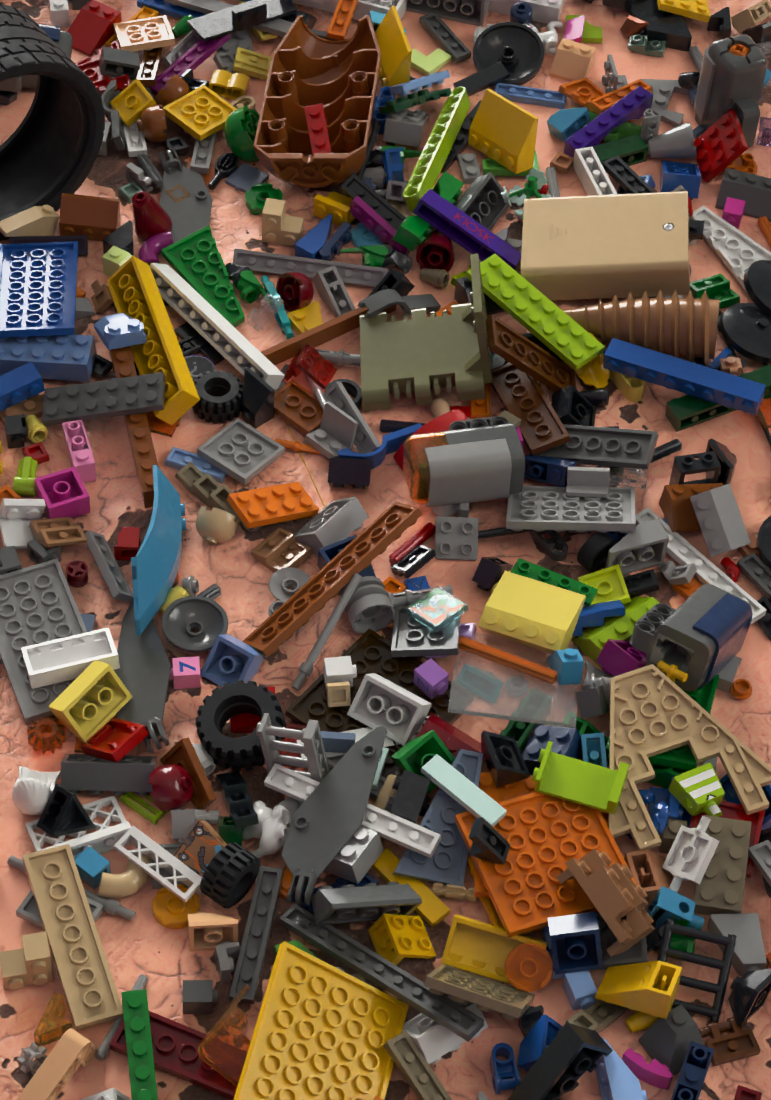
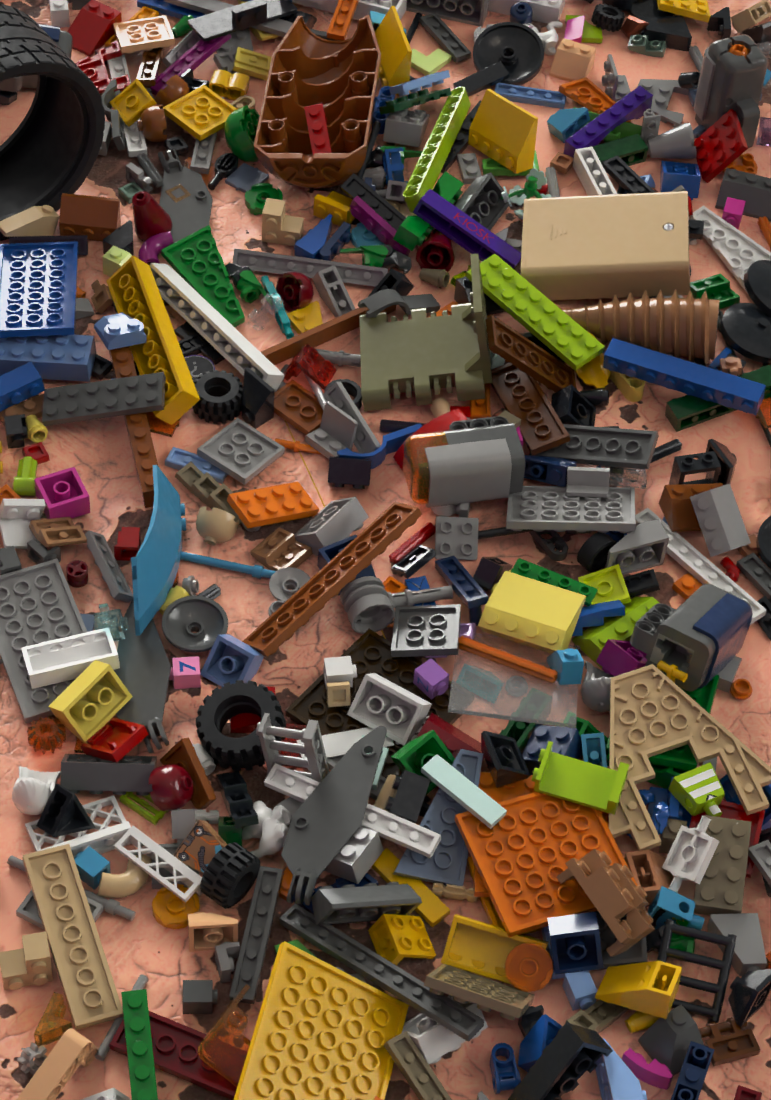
bright pink slope [62,419,96,483] -> none
dark grey brick [99,47,140,80] -> none
light grey bar [291,573,362,691] -> none
sand blue tile [320,731,356,753] -> none
tile [406,586,468,633] -> none
black slope [469,817,510,865] -> none
dark grey brick [575,683,609,719] -> none
orange tile [588,79,652,115] -> none
light grey slope [657,560,697,585] -> none
none -> clear light blue brick [94,603,129,641]
none -> dark azure bar [180,551,276,579]
none -> black bar [406,13,422,44]
none -> dark blue piece [435,556,488,626]
none -> black tyre [591,4,625,32]

